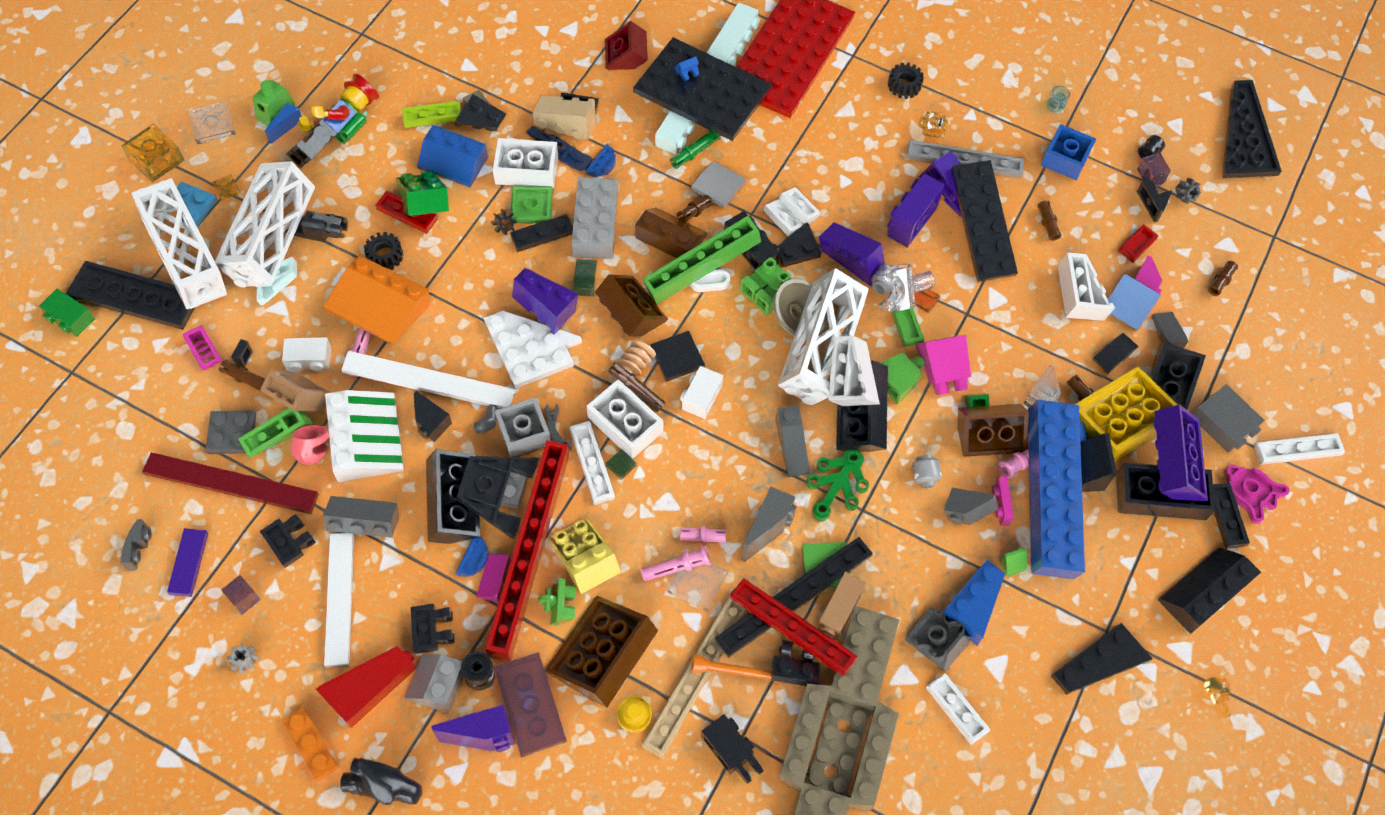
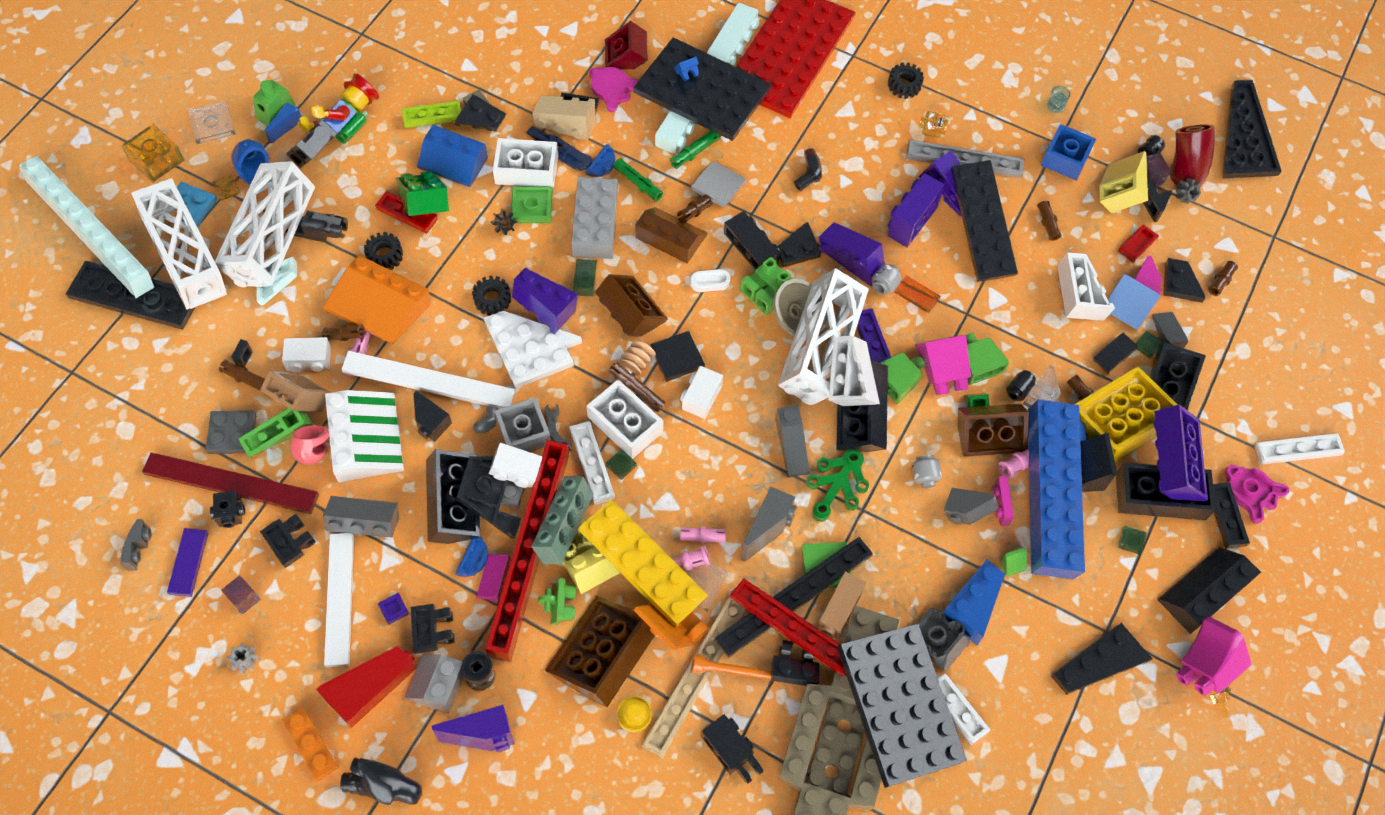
green brick [39,288,95,337] -> none
dark pink slope [182,325,222,371] -> none
tile [494,652,567,758] -> none
black plate [510,214,573,252] -> none
bright green brick [643,216,761,304] -> none
white slope [763,187,821,237] -> none
clear connector [876,264,935,311] -> none
bright green tile [891,305,924,347] -> none
dark grey brick [1193,384,1265,453] -> none
none -> light aqua brick [19,156,154,298]
none -> black brick [210,491,245,528]
none -> blue helmet [231,139,270,185]
none -> reddish brown pin [322,324,365,341]
none -> dark purple tile [378,593,409,625]
none -> black tyre [472,276,511,316]
none -> white brick [489,443,542,488]
none -> sand green brick [531,476,593,564]
none -> yellow plate [578,499,708,628]
none -> dark pink tile [589,67,639,112]
none -> green pin [613,158,663,202]
none -> orange door [634,604,709,650]
none -> black arm [794,148,822,191]
none -> plate [837,624,967,788]
none -> dark purple tile [856,308,891,363]
none -> bright green torso [966,333,1009,385]
none -> black brick [1006,370,1036,401]
none -> light yellow slope [1099,151,1148,213]
none -> clear green tile [1118,526,1146,555]
none -> clear green tile [1136,330,1164,359]
none -> black wing [1163,258,1205,303]
none -> dark red brick [1169,124,1215,188]
none -> dark pink hips [1176,616,1252,696]

